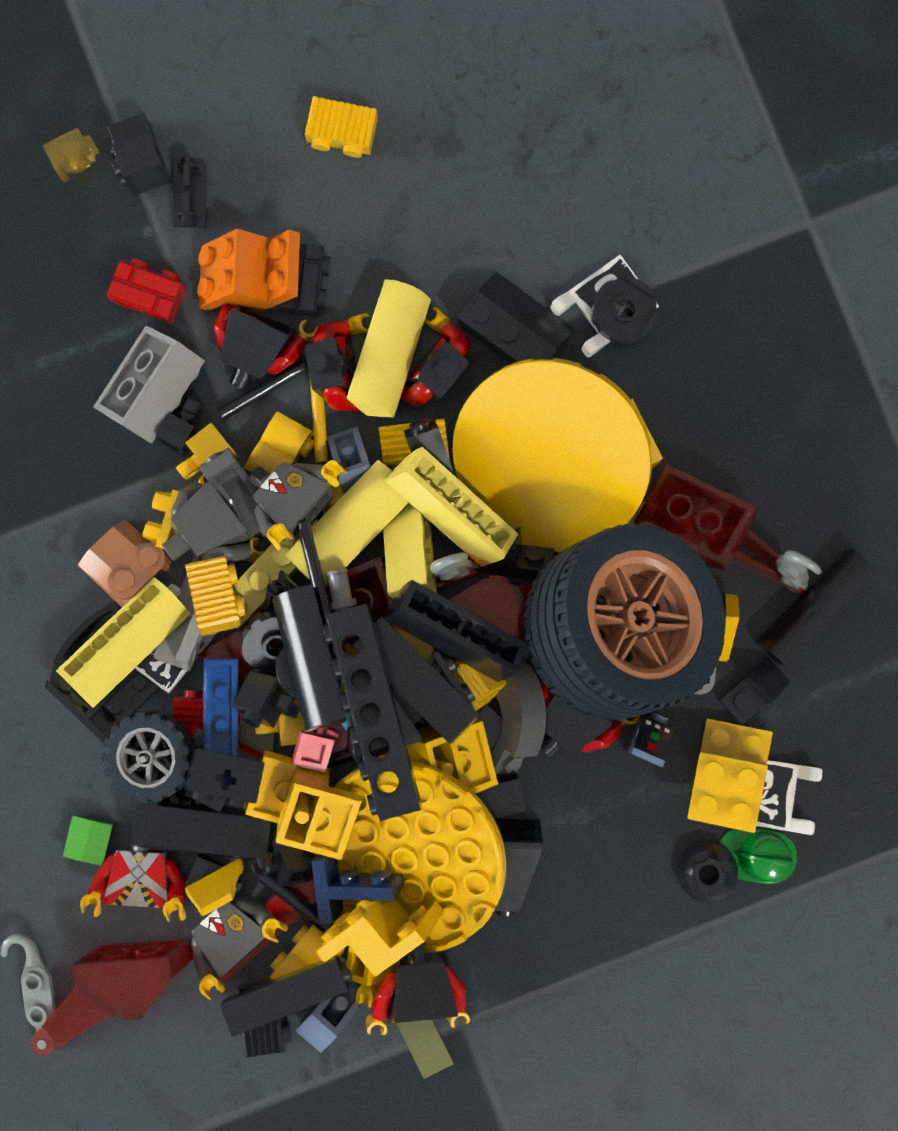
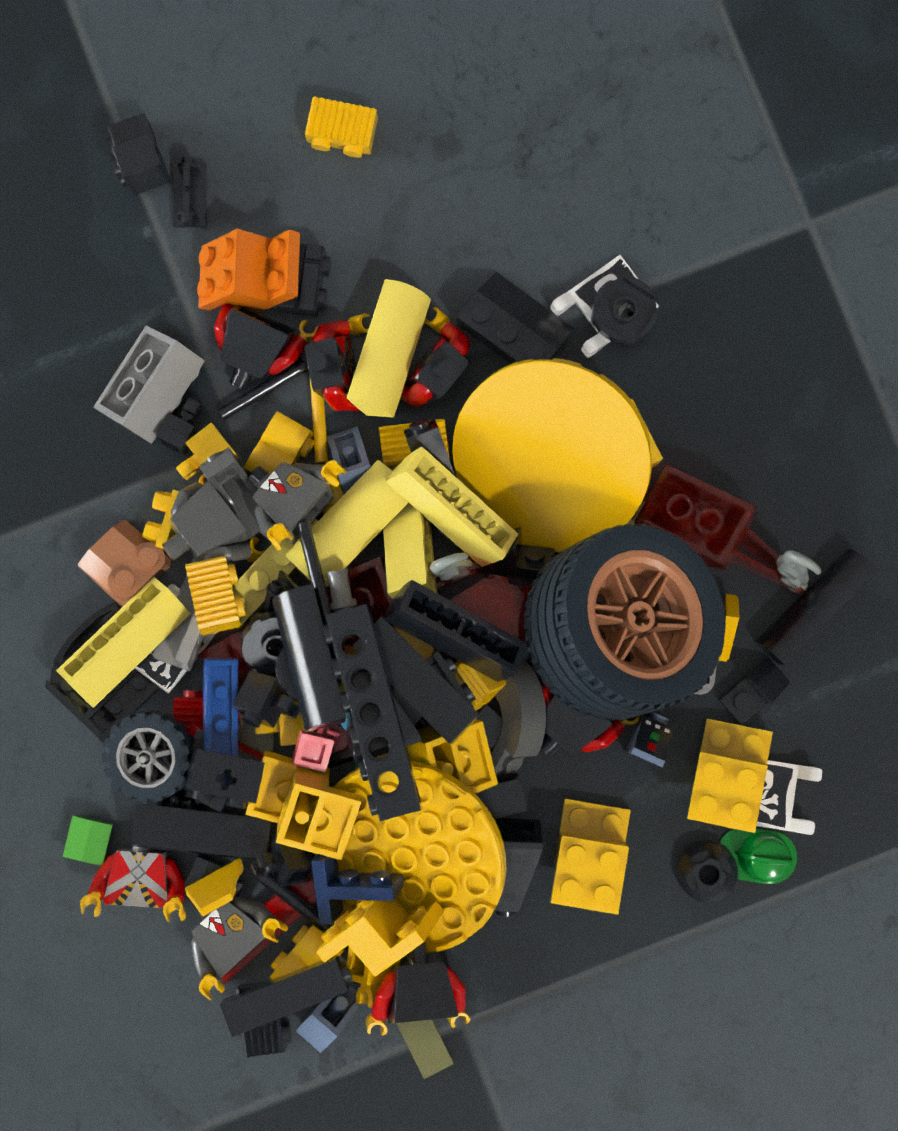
clear red slope [1,933,193,1056] -> none
clear yellow brick [43,128,99,183] -> none
red brick [107,258,186,324] -> none
none -> yellow bracket [550,798,631,915]

